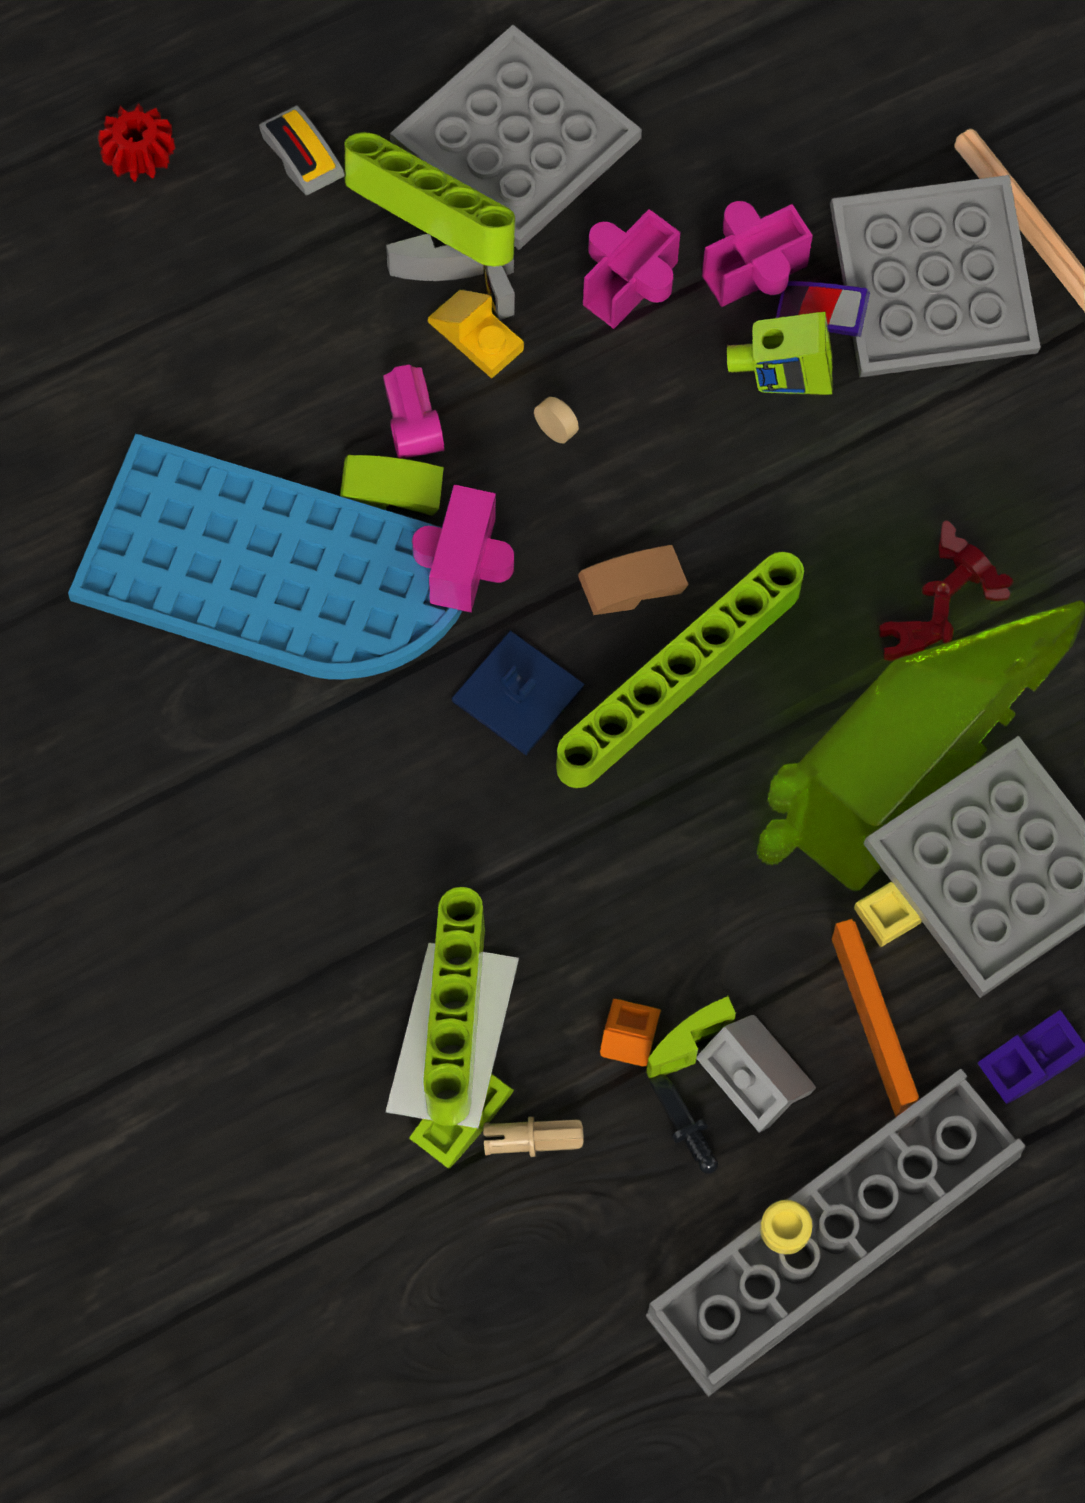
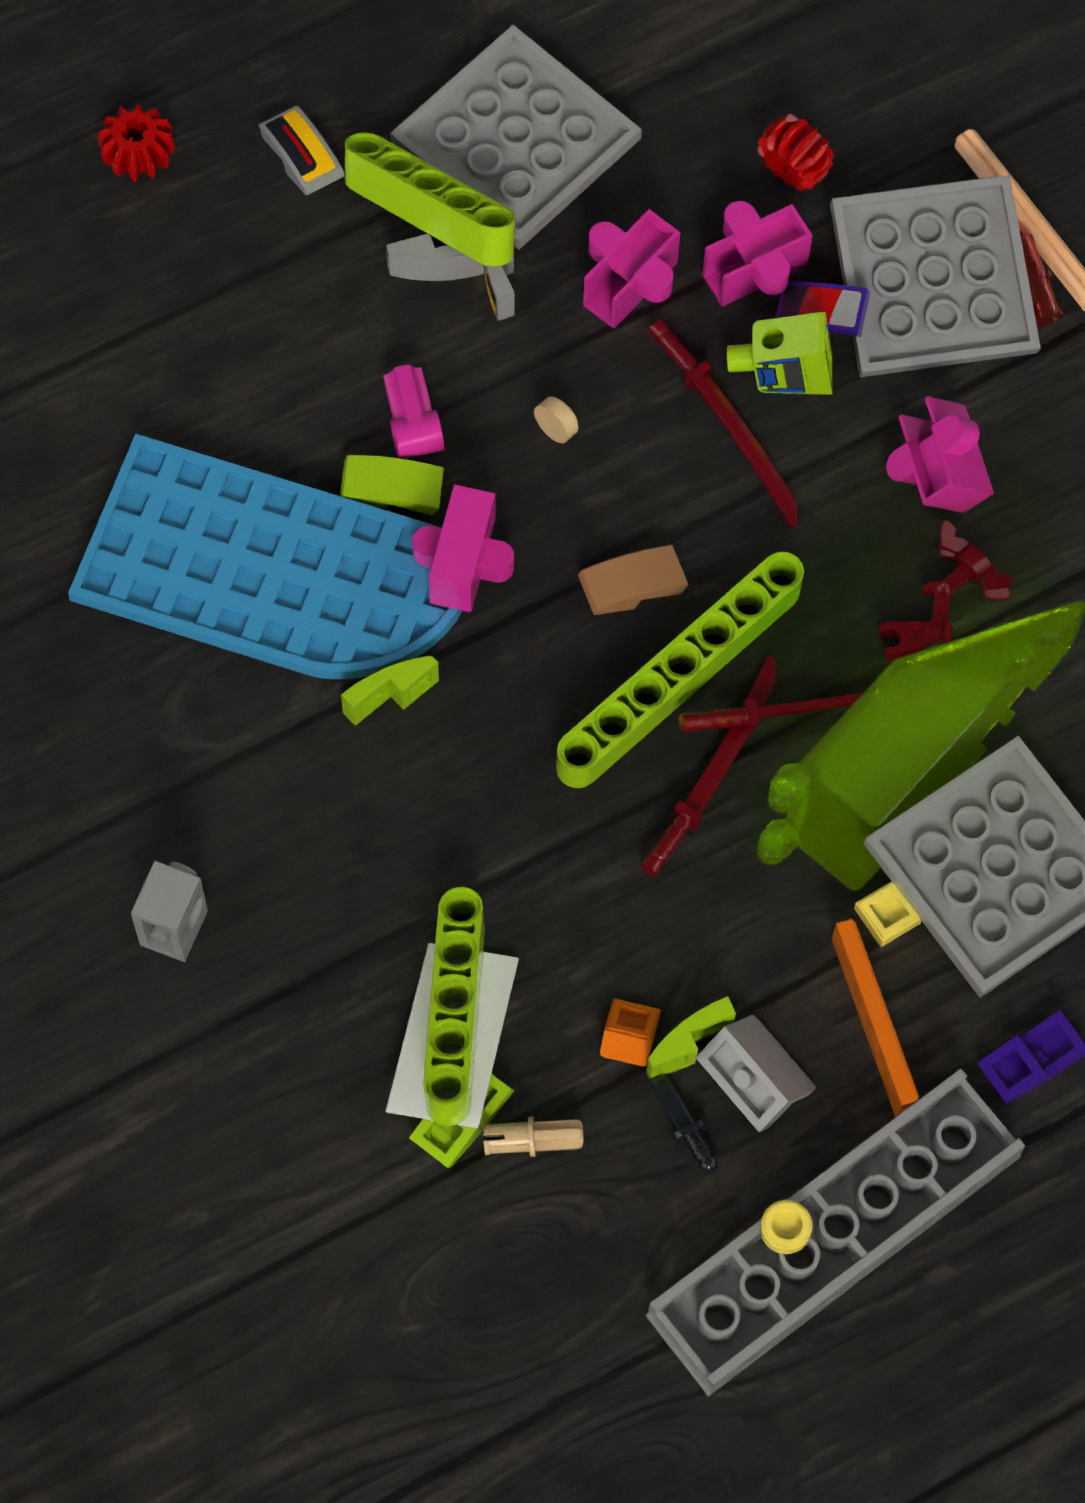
yellow slope [428,290,524,379] -> none
dark blue piece [452,631,585,755] -> none
none -> light grey brick [131,861,208,962]
none -> lime slope [341,656,439,726]
none -> dark red sword [640,656,776,876]
none -> dark red sword [649,320,798,529]
none -> dark red sword [679,681,940,733]
none -> red gear [757,114,835,191]
none -> dark pink piece [886,396,994,513]
none -> clear red pin [1020,234,1063,327]

